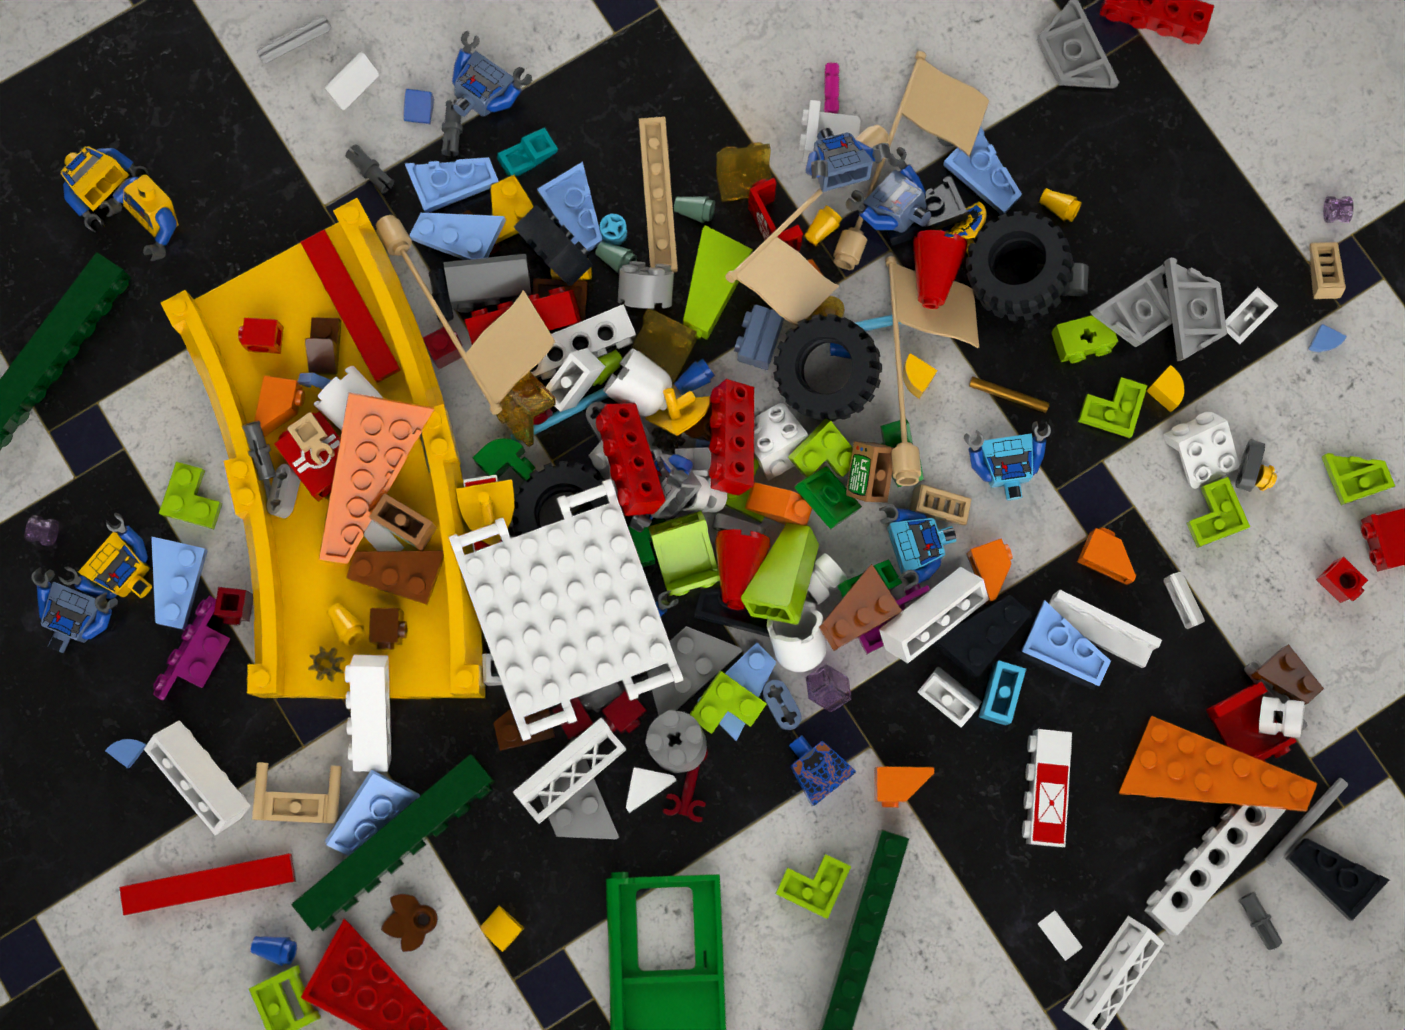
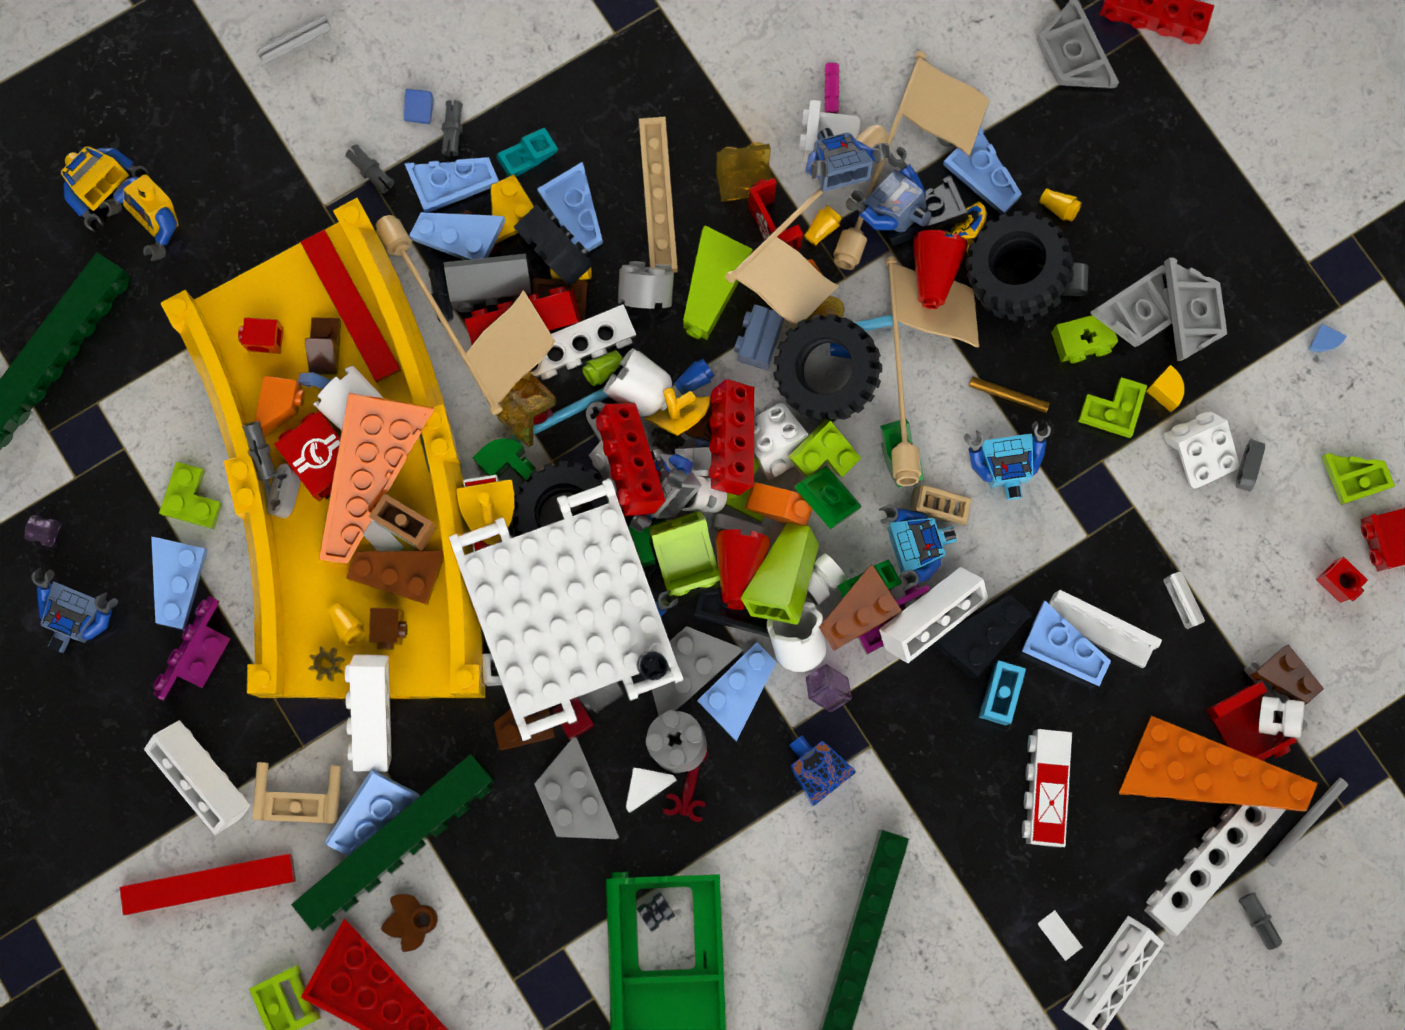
torso [59,513,152,599] -> none
medium blue tile [105,739,147,768] -> none
dark red brick [214,587,253,626] -> none
blue cone [251,936,297,966] -> none
tan plate [287,412,335,465] -> none
white slope [325,52,379,110] -> none
dark red brick [422,327,463,369] -> none
torso [452,31,532,117] -> none
yellow brick [480,905,524,952] -> none
white fence [513,718,626,824] -> none
white brick [541,348,606,412] -> none
sand green cone [595,241,637,273] -> none
medium azure wheel [600,214,627,245] -> none
dark red brick [602,690,647,734] -> none
clear yellow bracket [631,308,697,386] -> none
sand green cone [674,196,715,223] -> none
lime plate [689,671,767,734] -> none
sand blue beam [762,680,802,730] -> none
lime plate [775,854,851,919] -> none
medium nougat brick [846,441,893,503] -> none
orange slope [874,767,934,808] -> none
yellow brick [903,353,938,399] -> none
white slope [918,667,981,727] -> none
orange slope [966,538,1013,605] -> none
orange slope [1077,527,1136,585] -> none
lime plate [1186,477,1250,548] -> none
white slope [1225,287,1278,344] -> none
yellow plate [1255,464,1277,491] -> none
black wing [1285,838,1390,921] -> none
tan slope [1309,242,1346,299] -> none
clear purple wheel [1323,196,1354,223] -> none
none -> black wheel [636,650,668,681]
none -> black wheel [636,892,676,932]

